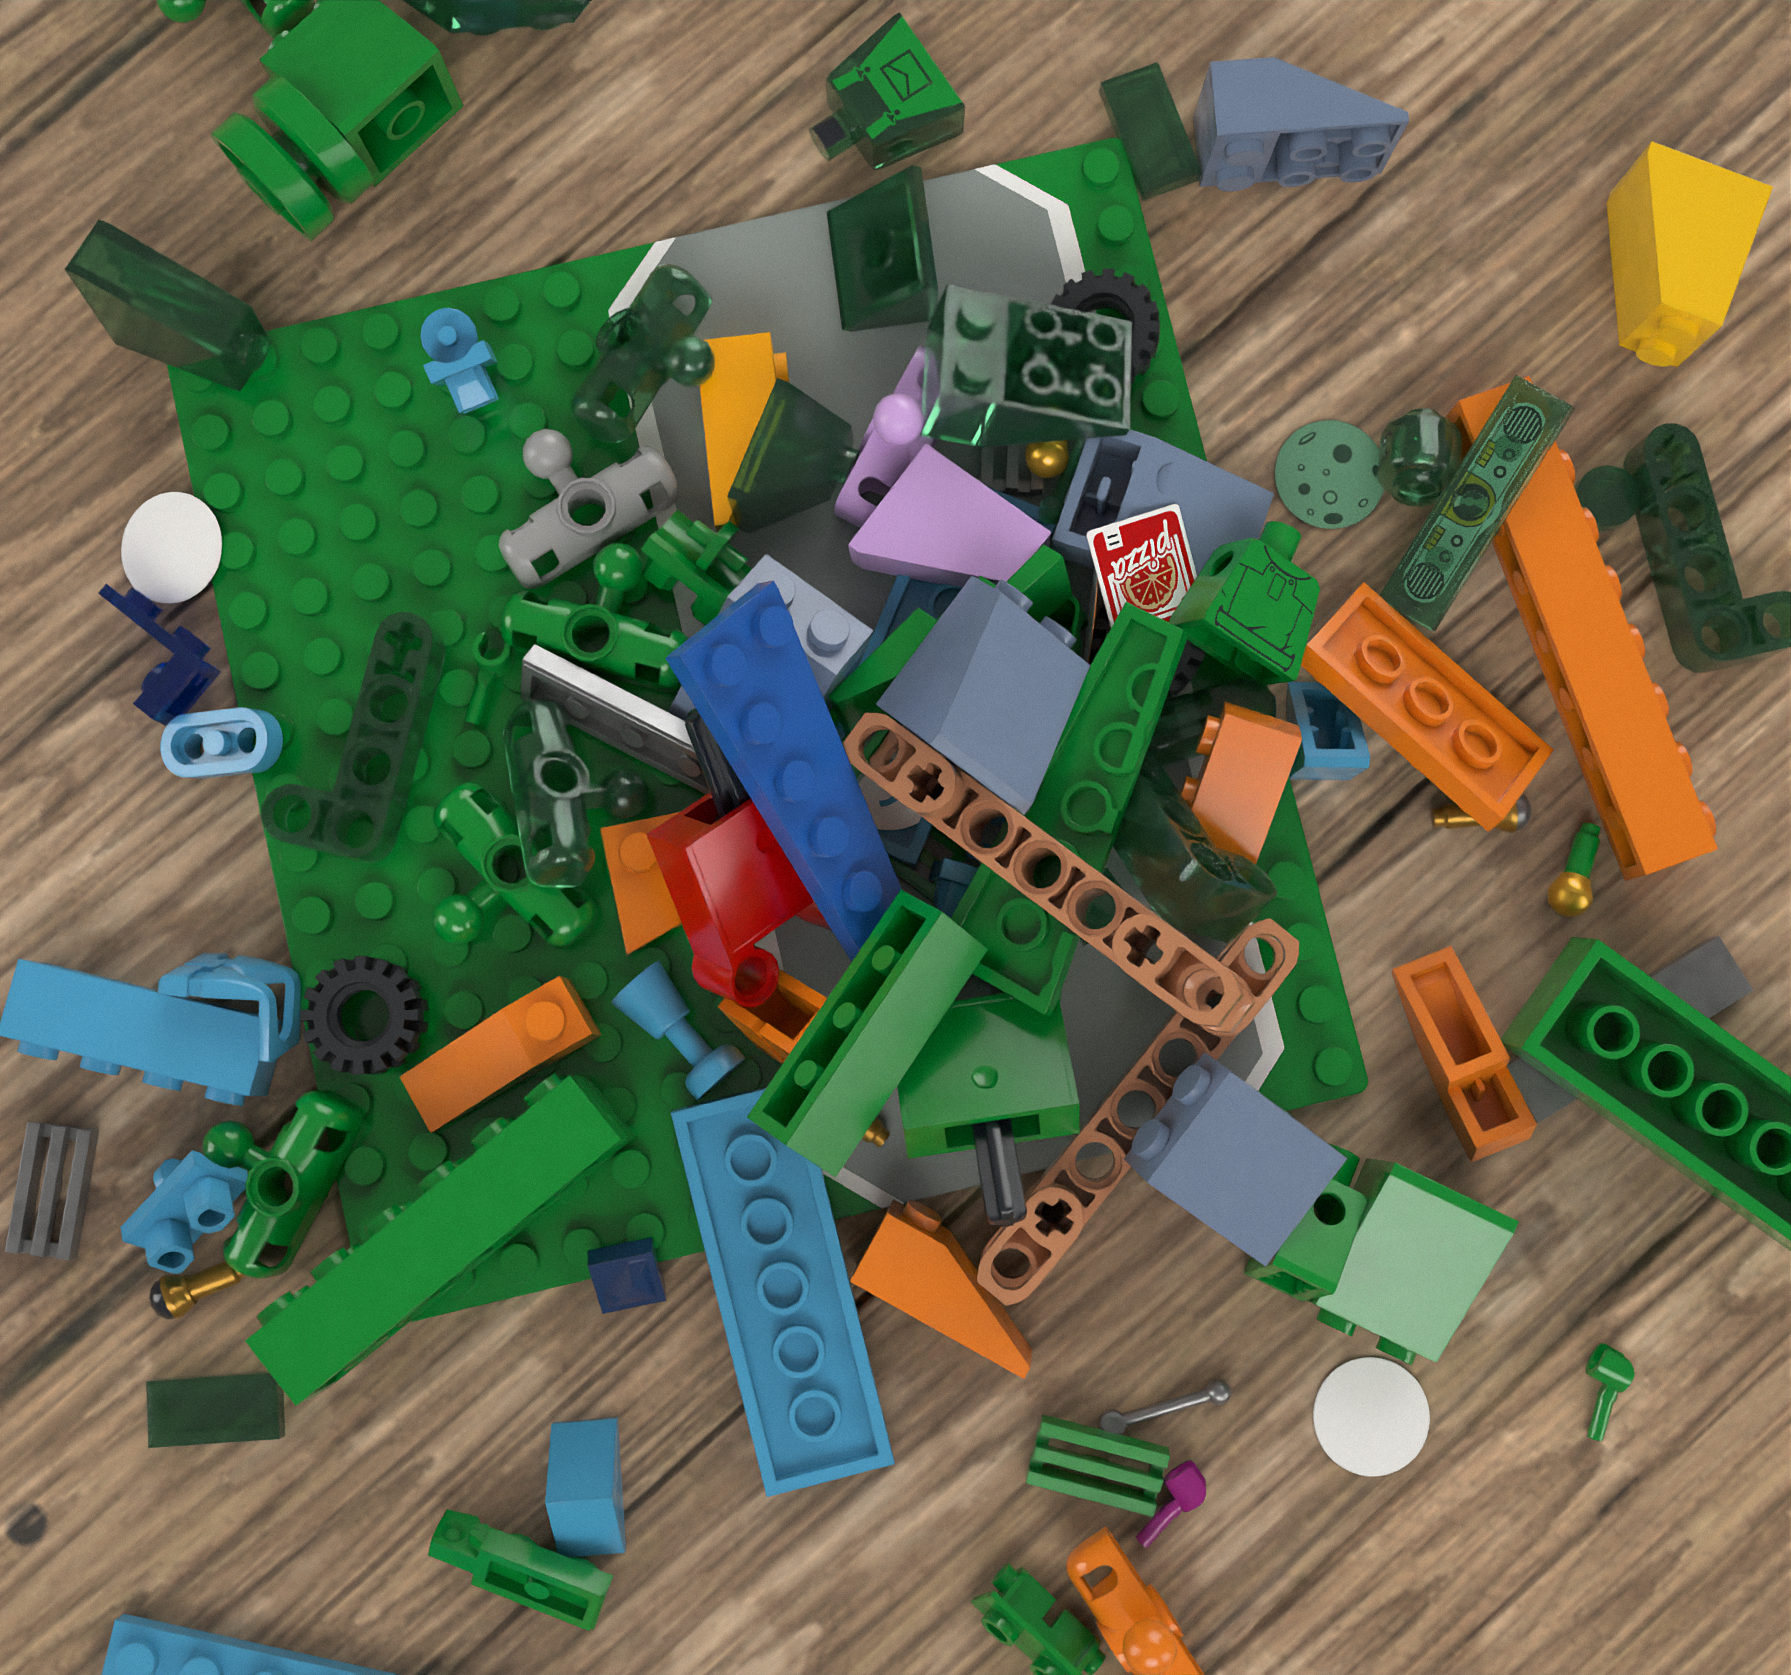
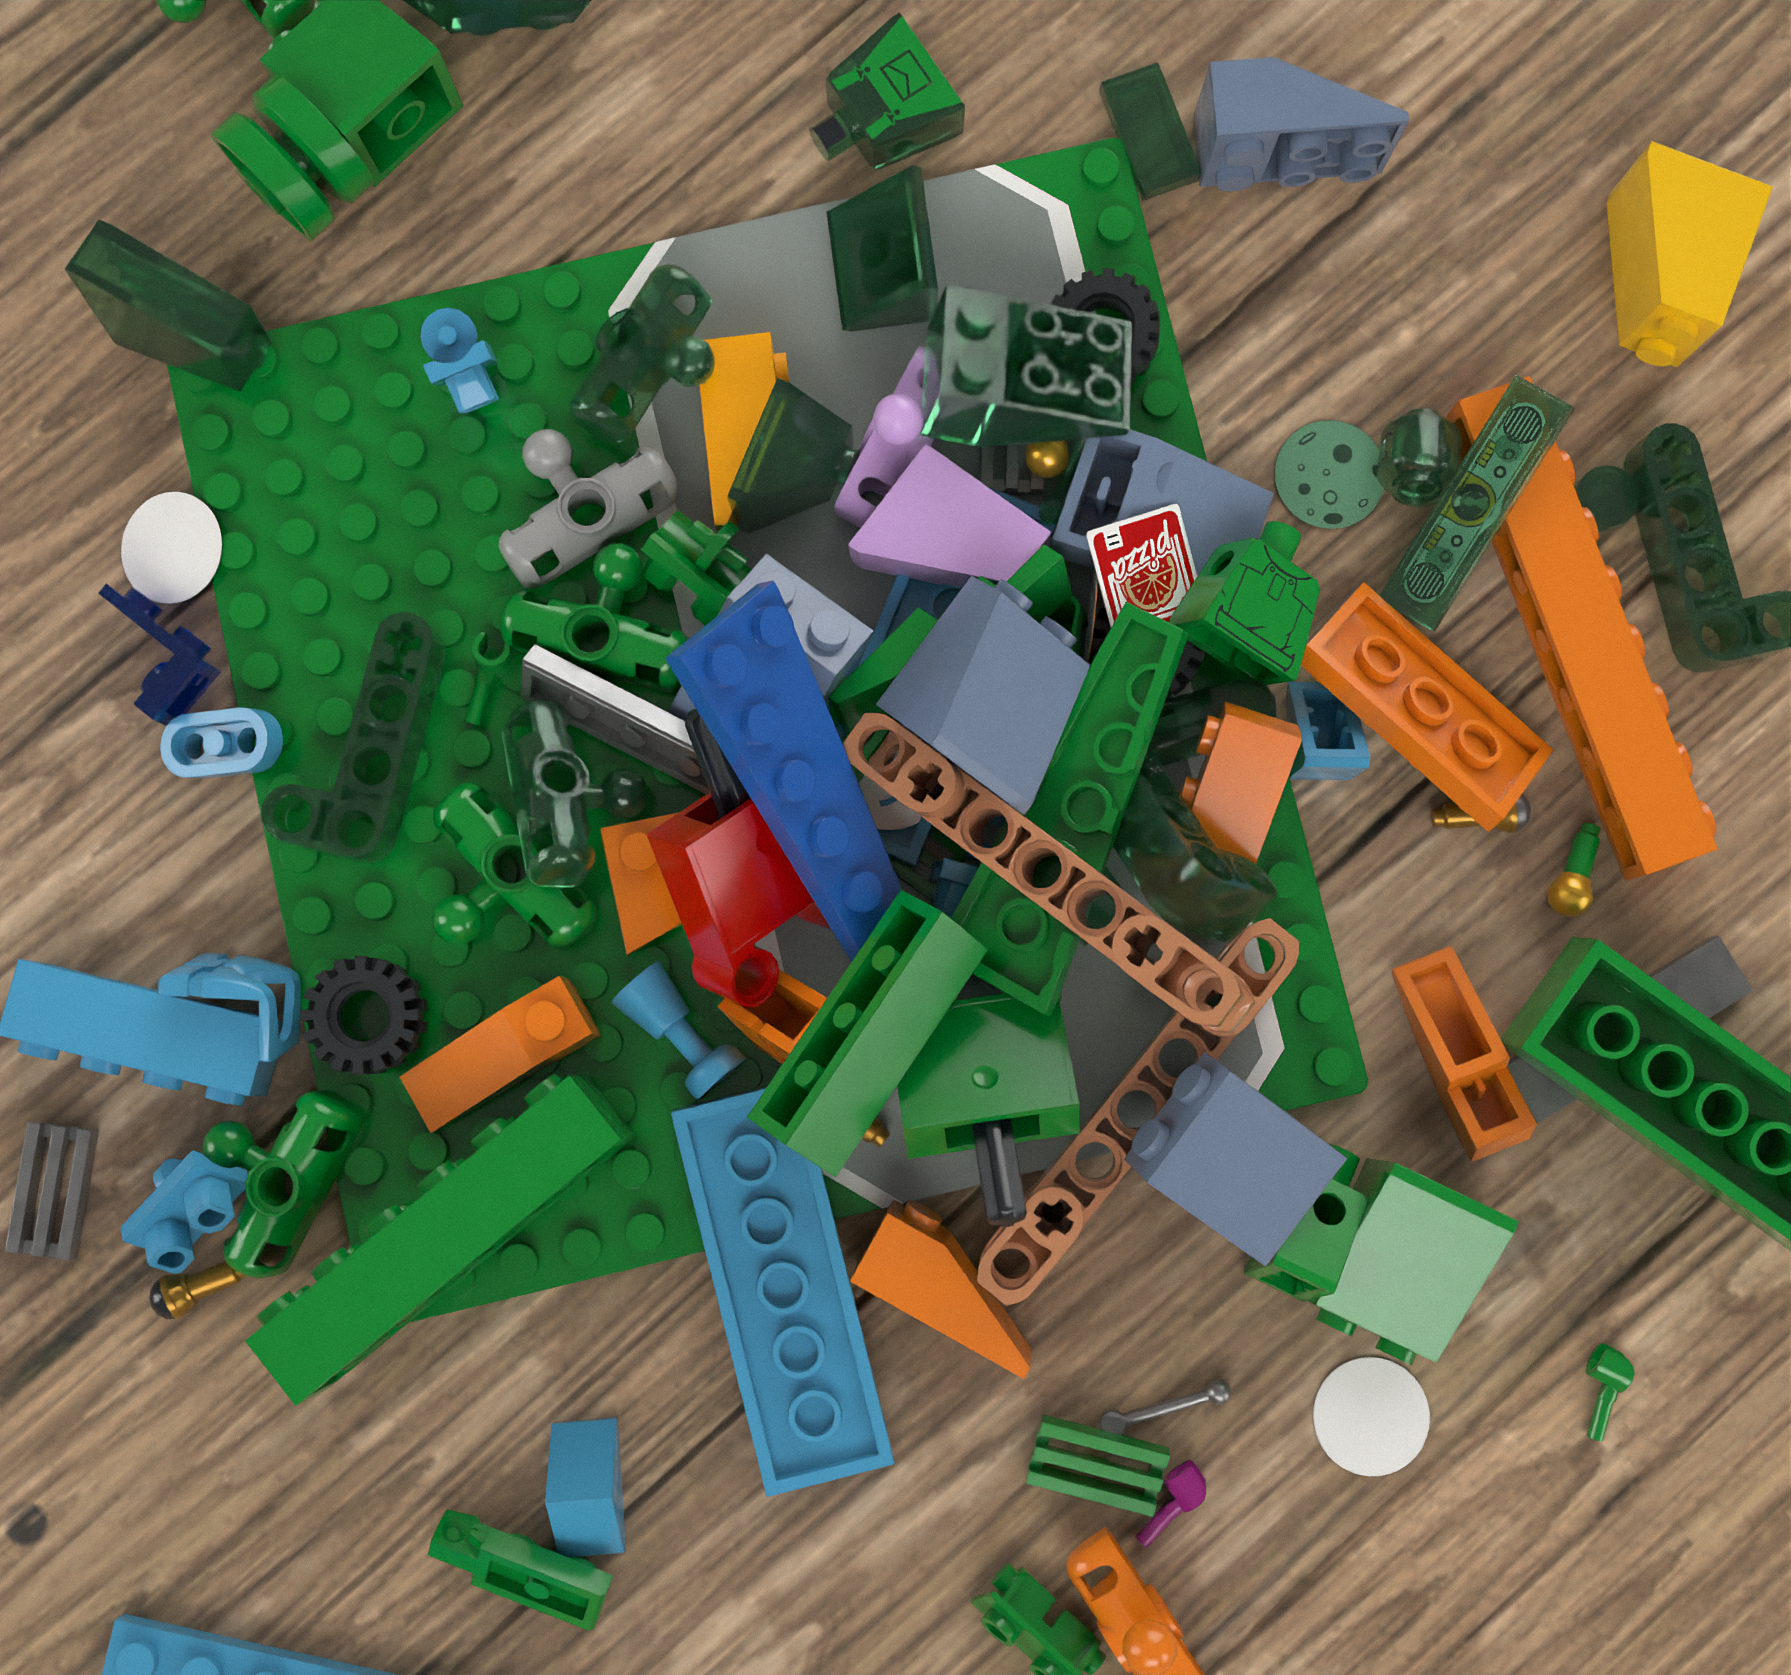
clear green tile [146,1371,285,1448] -> none
dark blue tile [587,1237,666,1314] -> none

